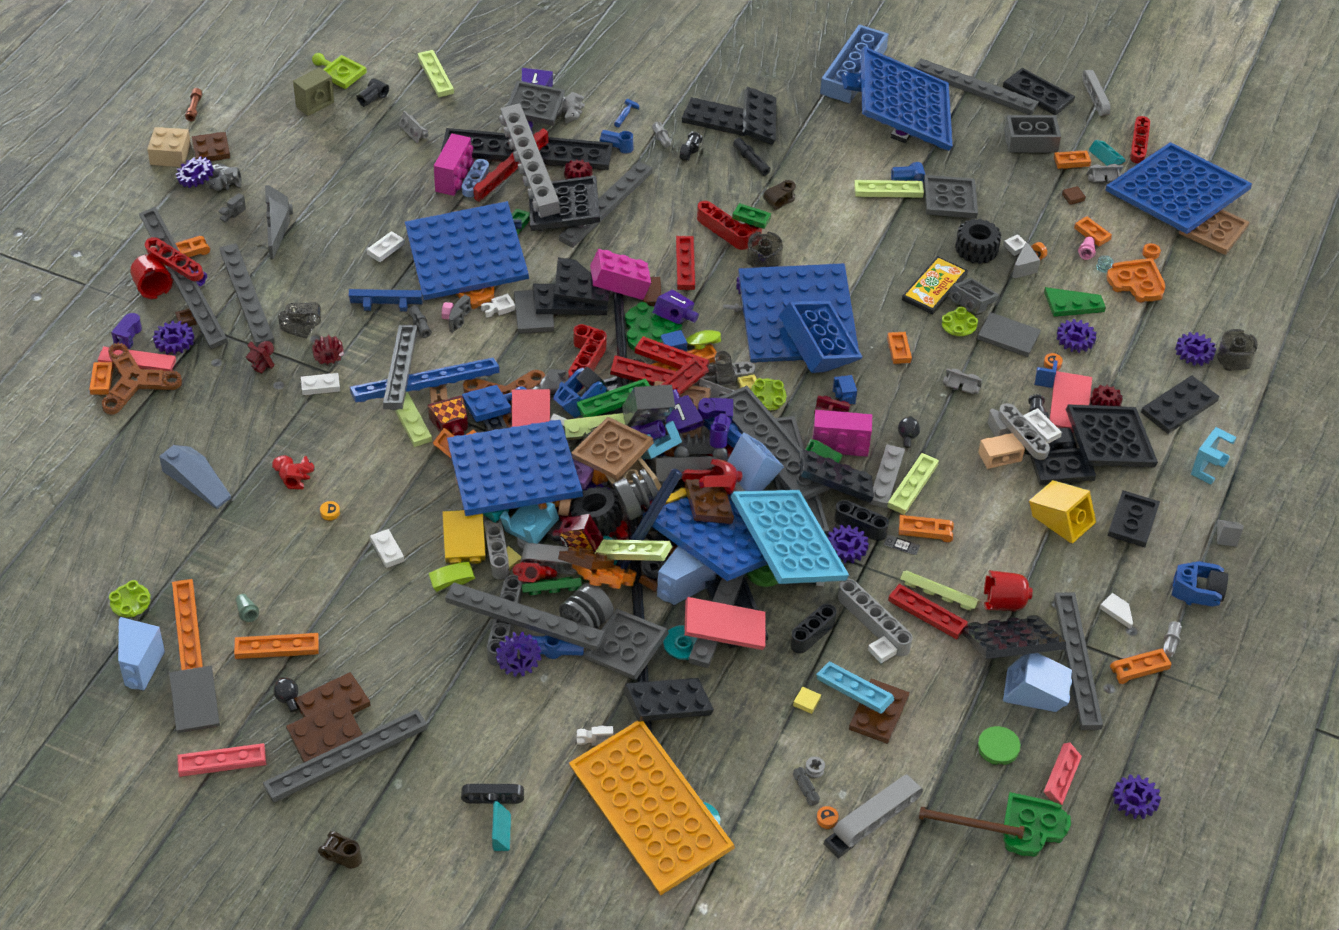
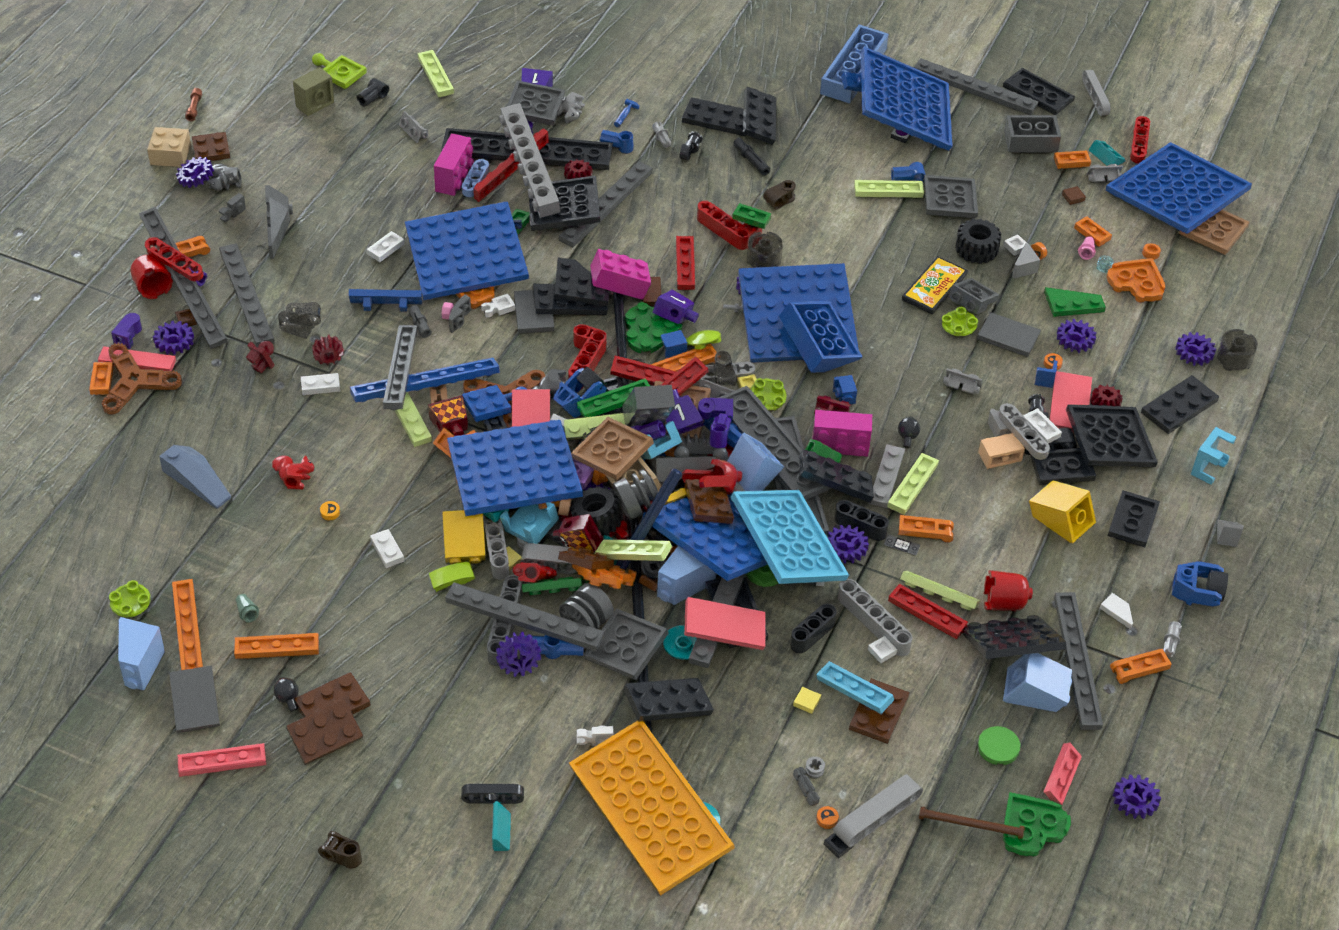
dark grey plate [263,709,428,803] -> none
red plate [635,337,710,369] -> none
orange plate [887,332,912,364] -> none

